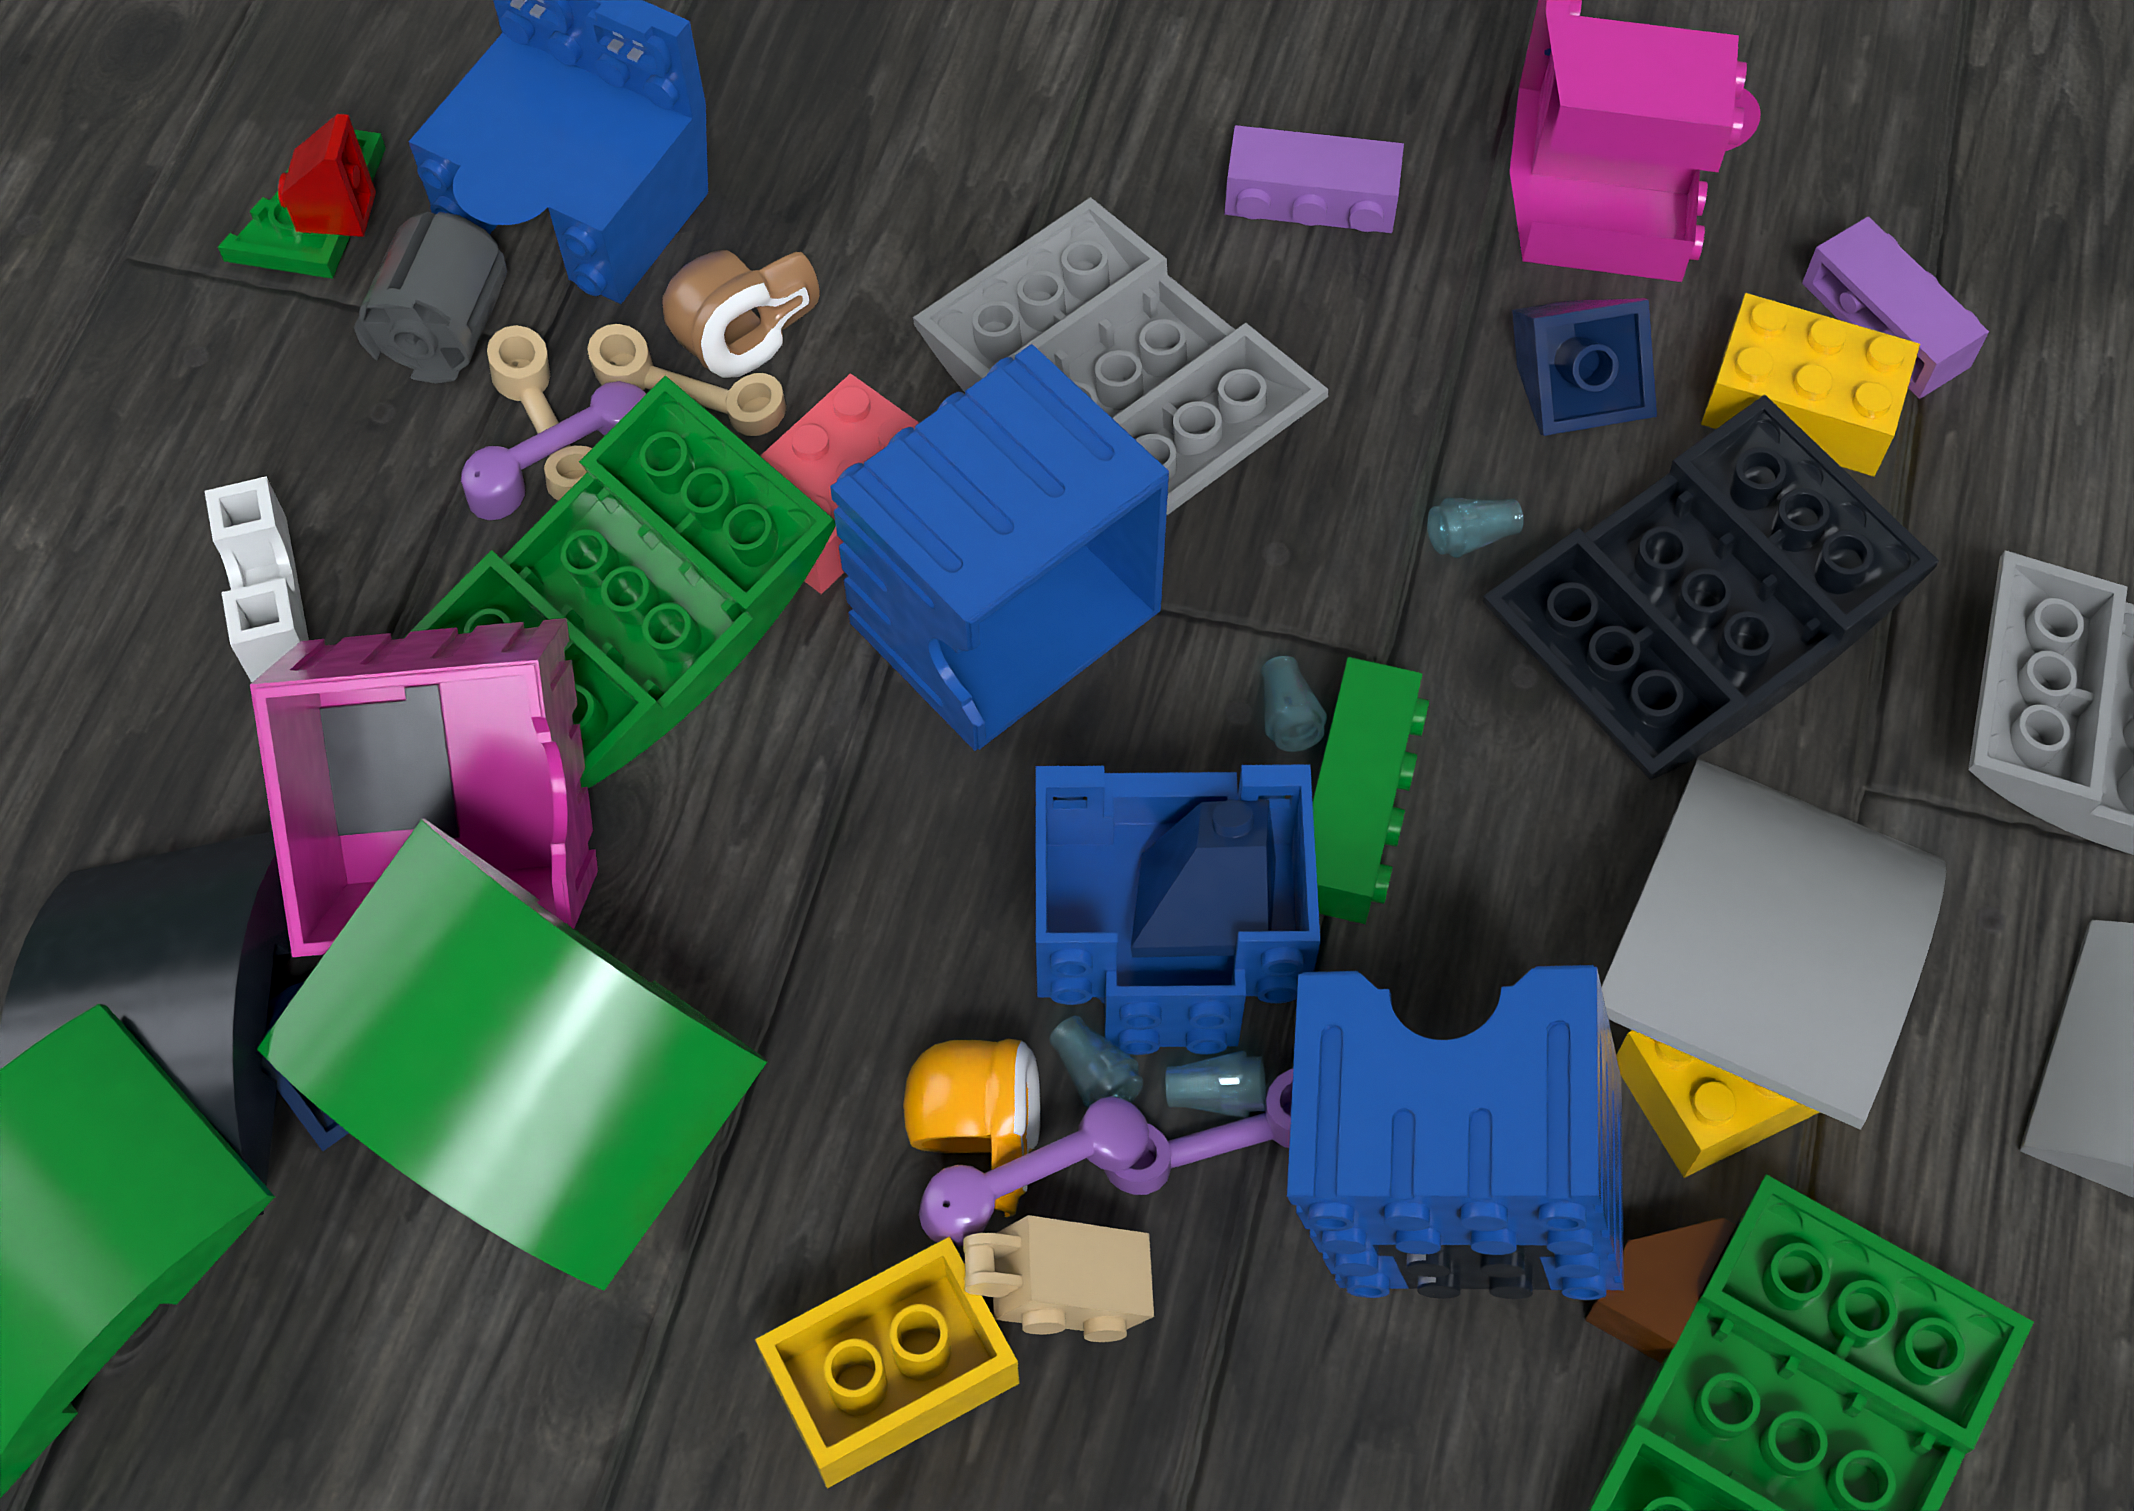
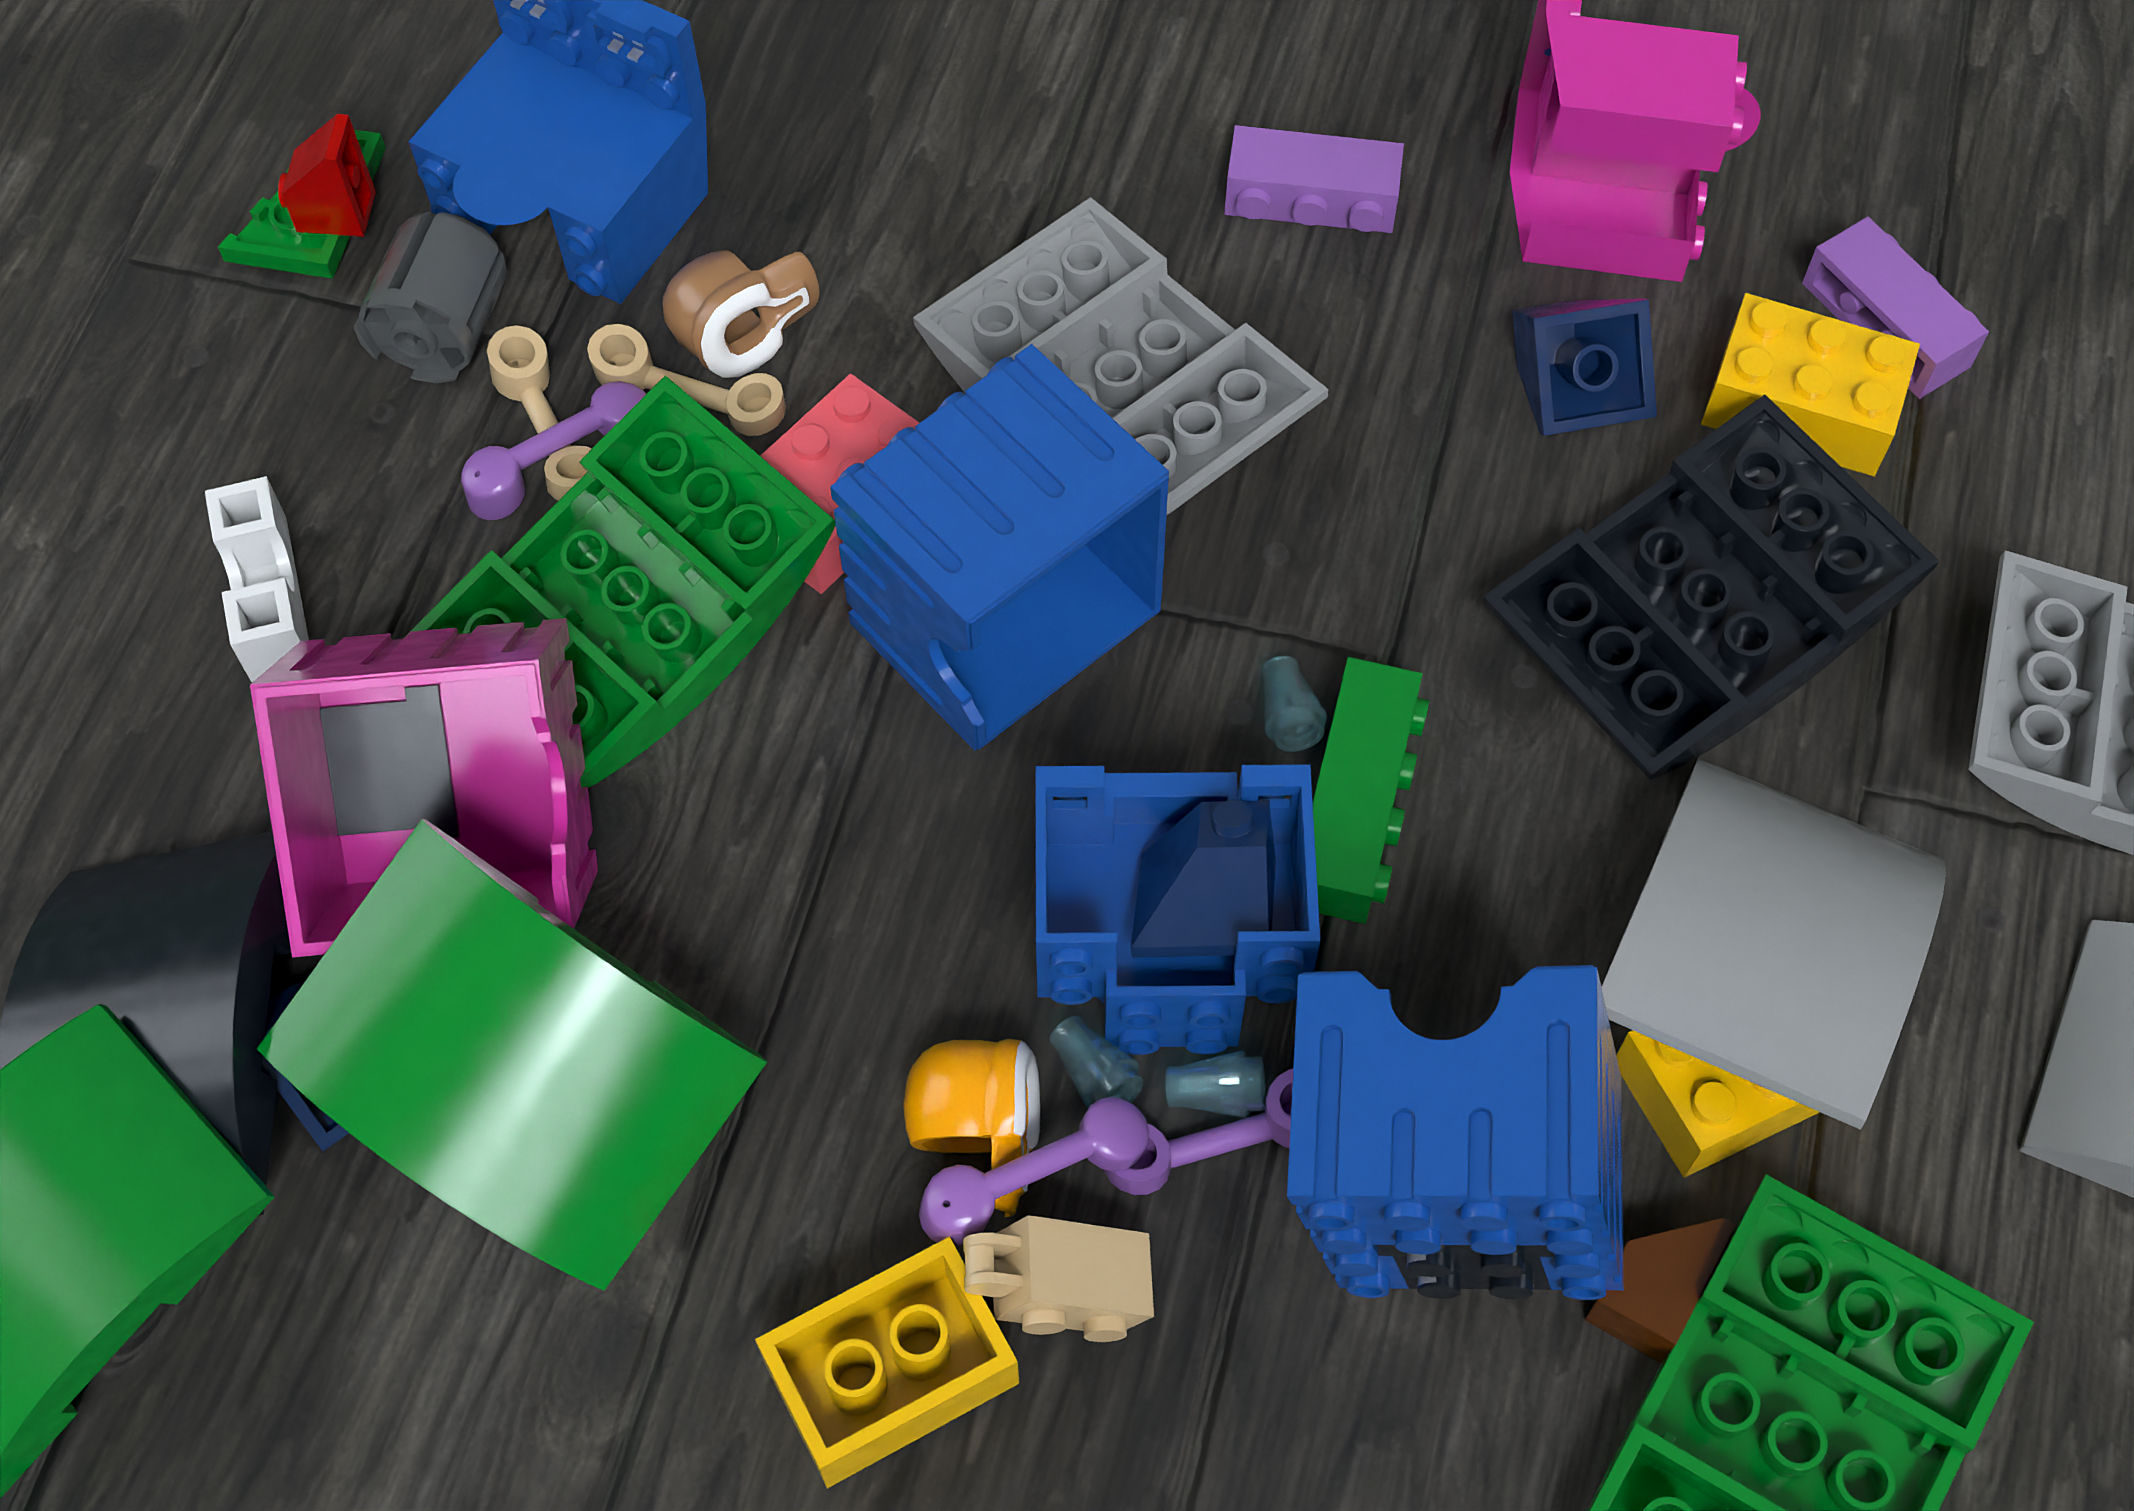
clear light blue cone [1427,498,1523,558] -> none

